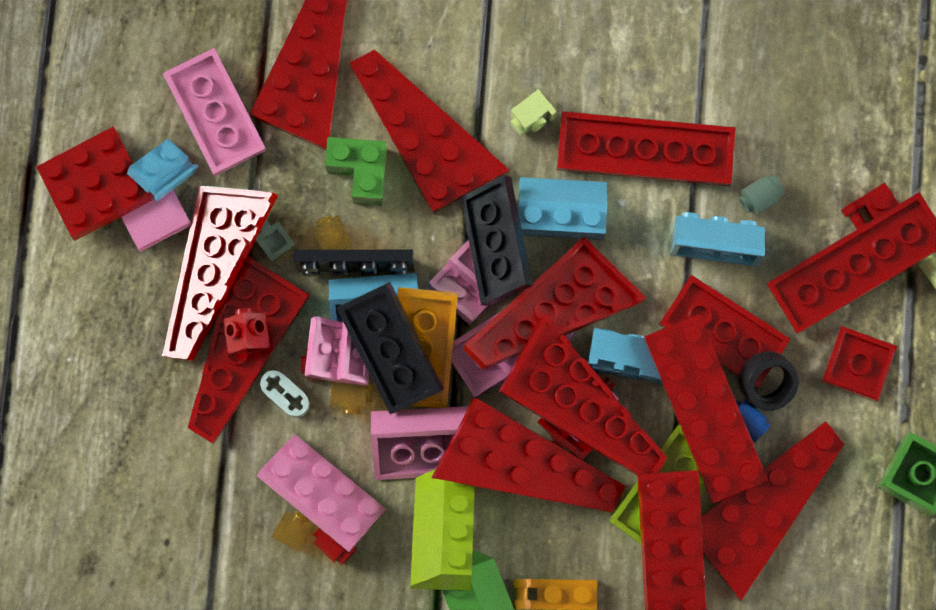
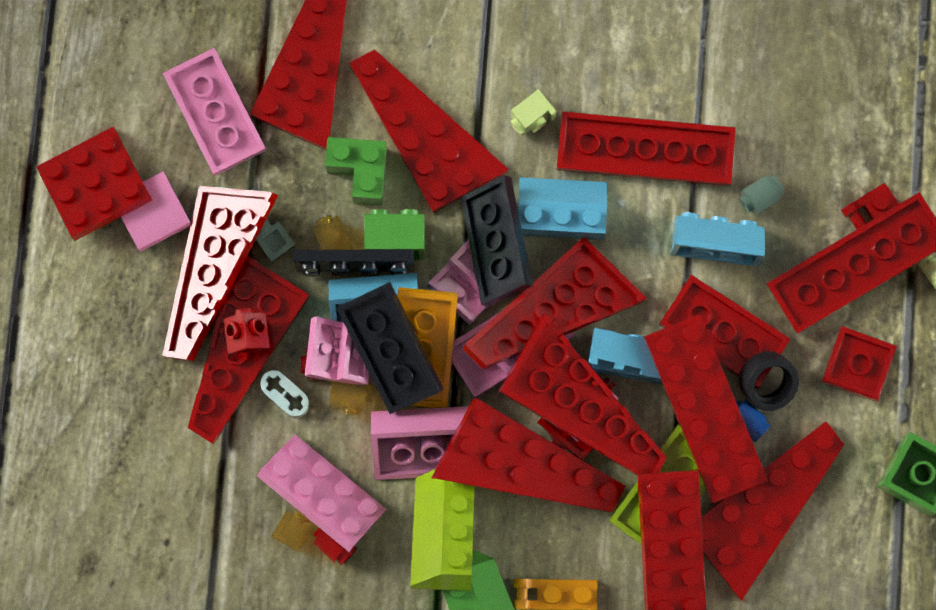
medium azure plate [127,139,199,202] -> none
none -> bright green brick [364,209,425,260]

